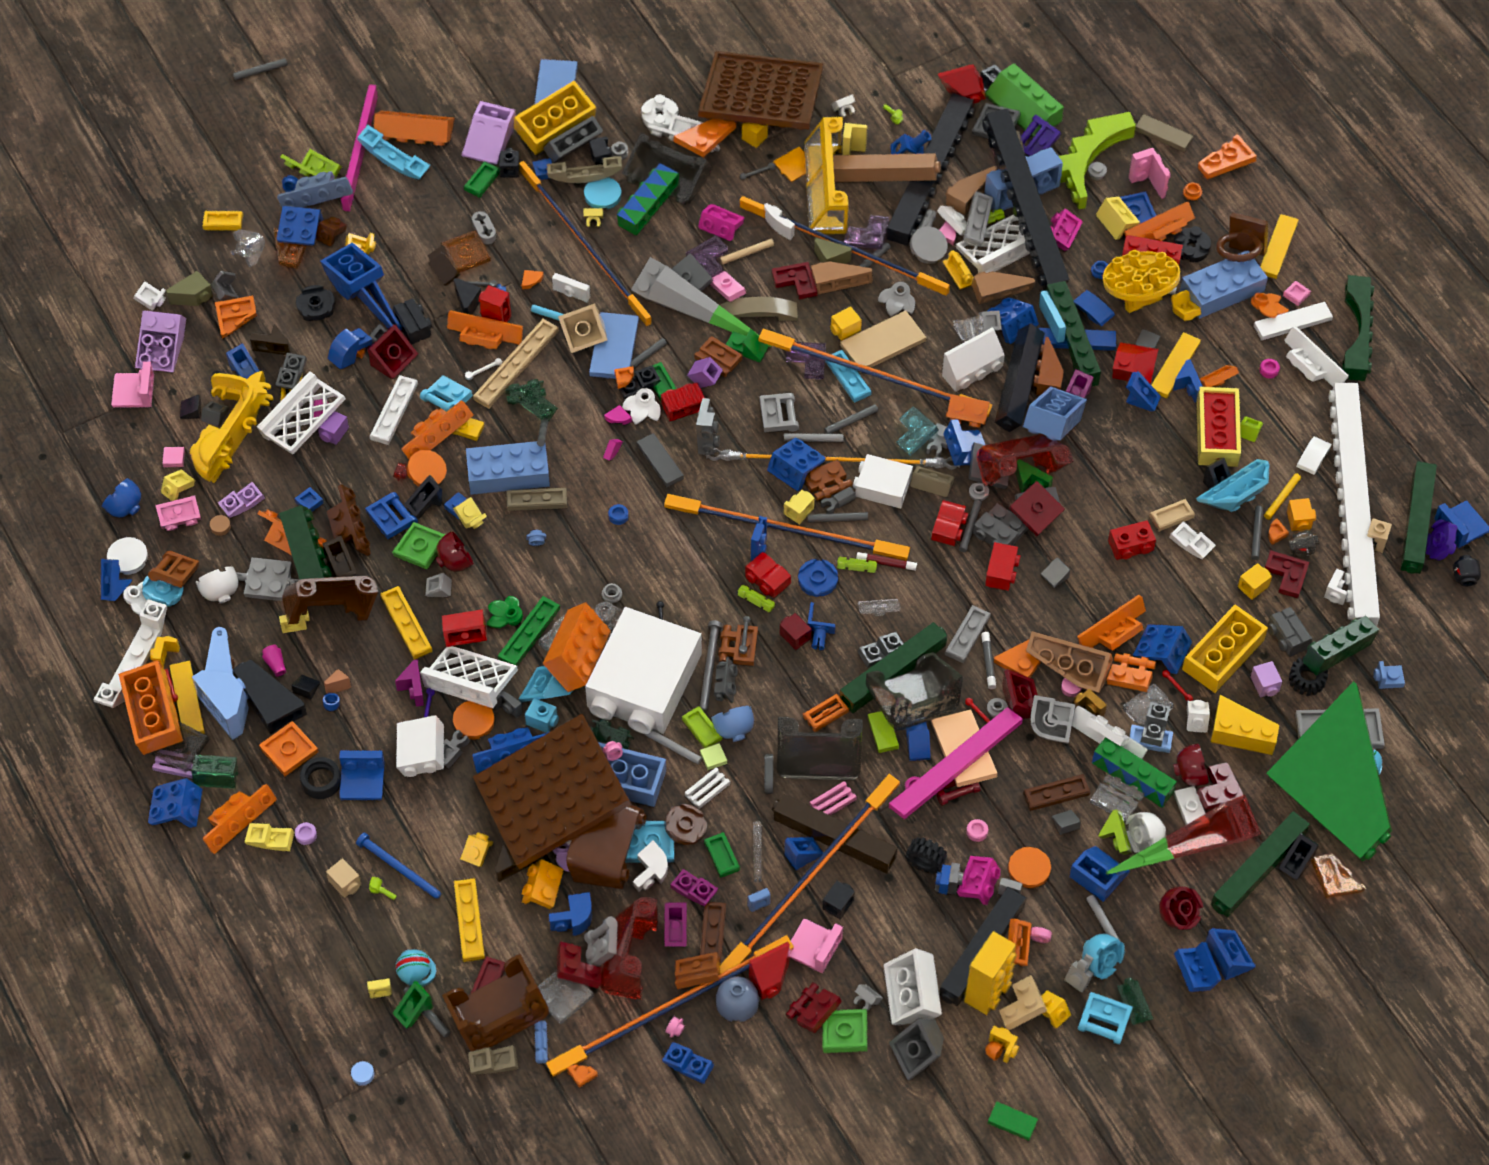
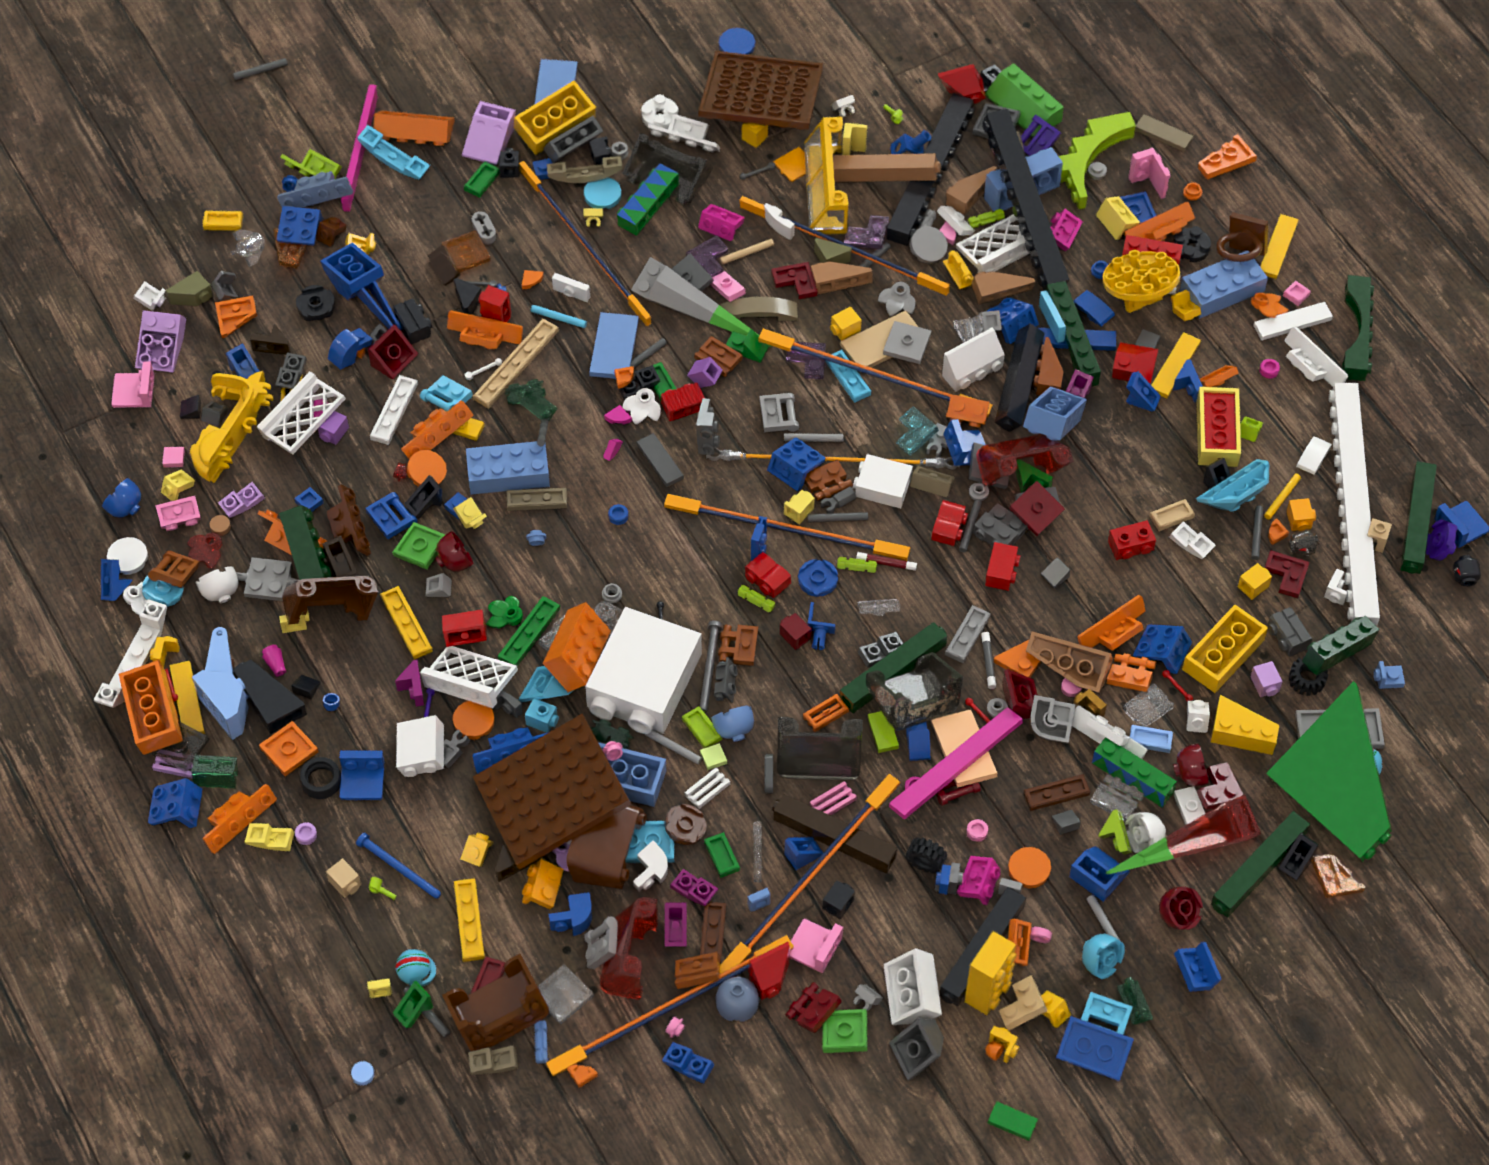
nougat slope [324,669,351,694] -> none
dark red plate [557,941,601,988] -> none
tan slope [558,304,608,353] -> none
orange wing [673,119,736,158] -> none
dark grey hinge [739,616,751,654] -> none
dark grey bar [824,404,878,434] -> none
light grey tile [963,191,993,247] -> none
light grey plate [1064,954,1094,992] -> none
dark grey slope [1141,702,1170,747] -> none
blue slope [1206,928,1256,980] -> none
none -> clear red plate [187,532,222,569]
none -> blue tile [719,28,755,55]
none -> light grey plate [883,321,931,364]
none -> blue tile [1056,1016,1134,1081]

